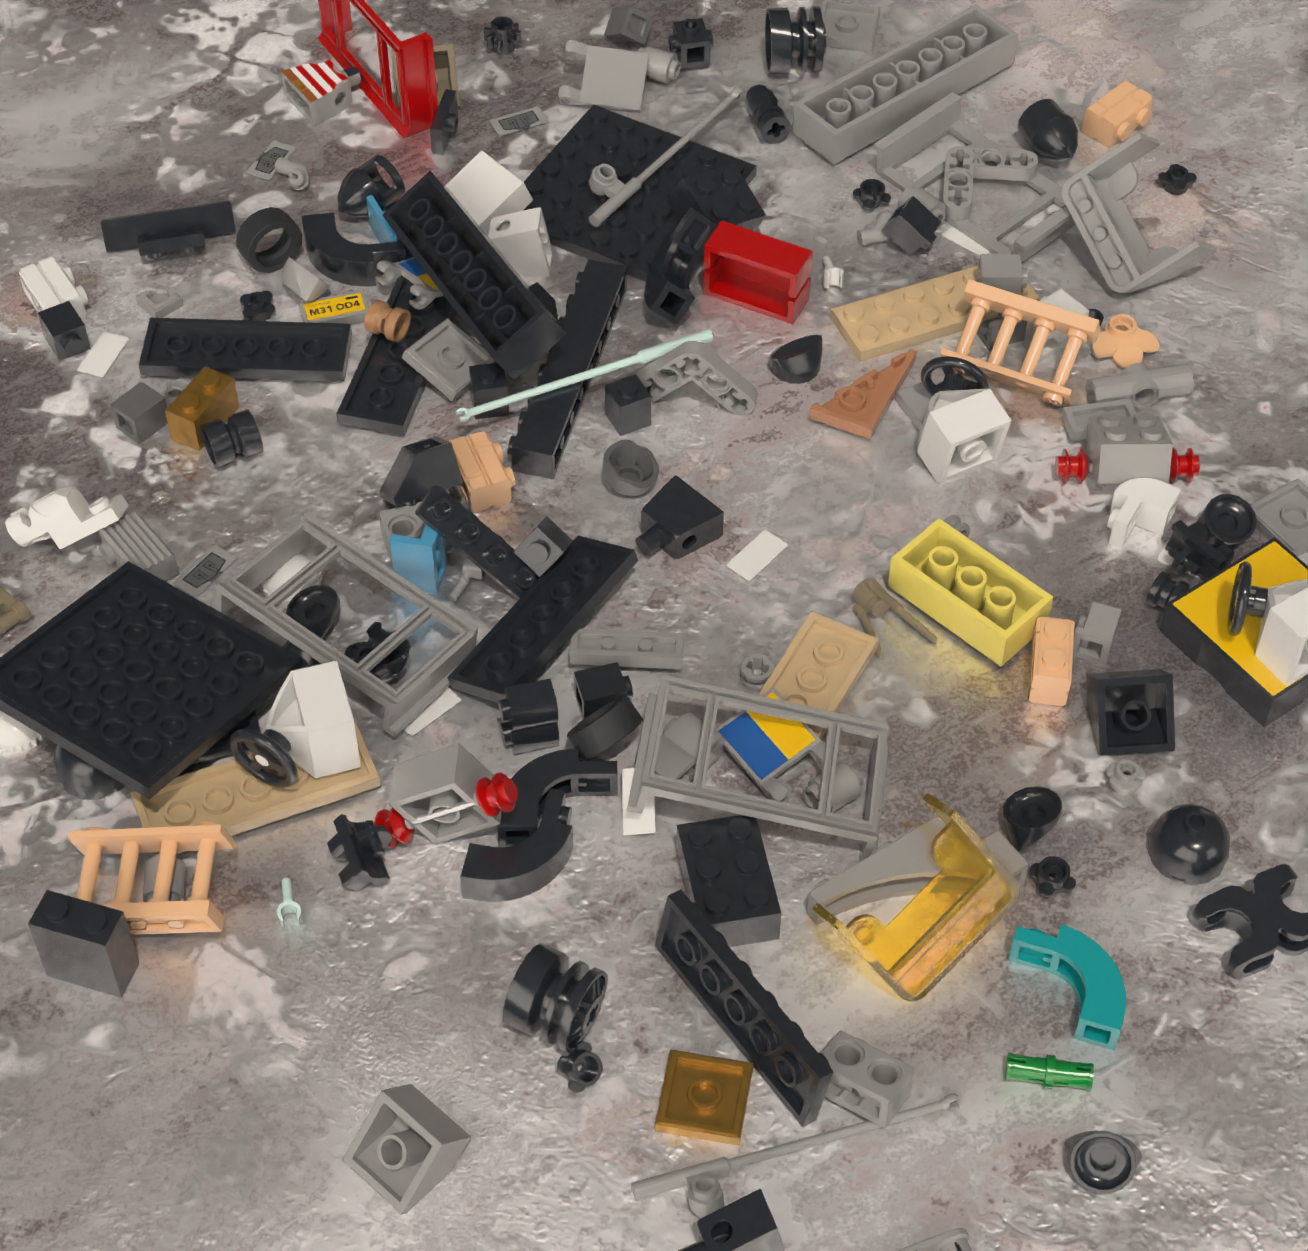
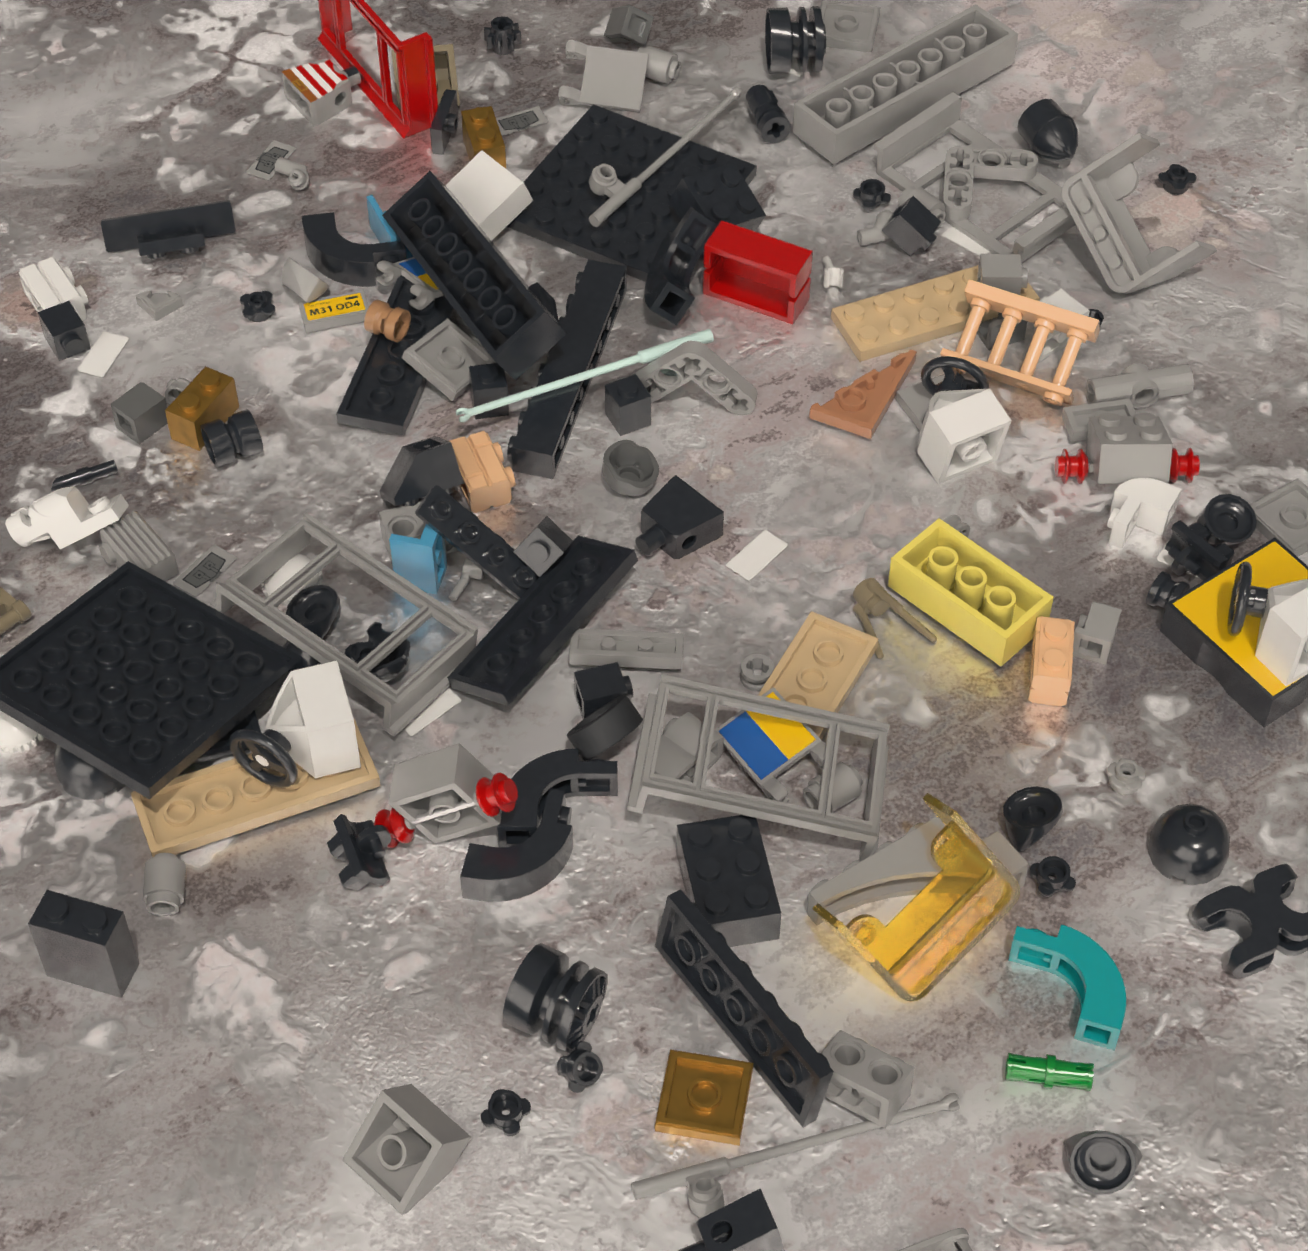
light nougat fence [68,821,235,935] -> none
black plate [138,317,352,381] -> none
black tyre [236,207,302,273] -> none
light aqua hand [277,878,303,928] -> none
black helmet [337,154,405,217] -> none
white torso [488,207,553,277] -> none
black brick [498,679,559,755] -> none
white sticker [622,768,656,836] -> none
black brick [668,18,713,69] -> none
black piece [769,335,823,384] -> none
light nougat brick [1082,80,1153,148] -> none
black slope [1086,669,1175,756] -> none
light nougat plate [1092,314,1160,369] -> none
none -> black piece [51,460,118,491]
none -> pearl gold brick [461,106,506,168]
none -> black plate [481,1089,531,1136]

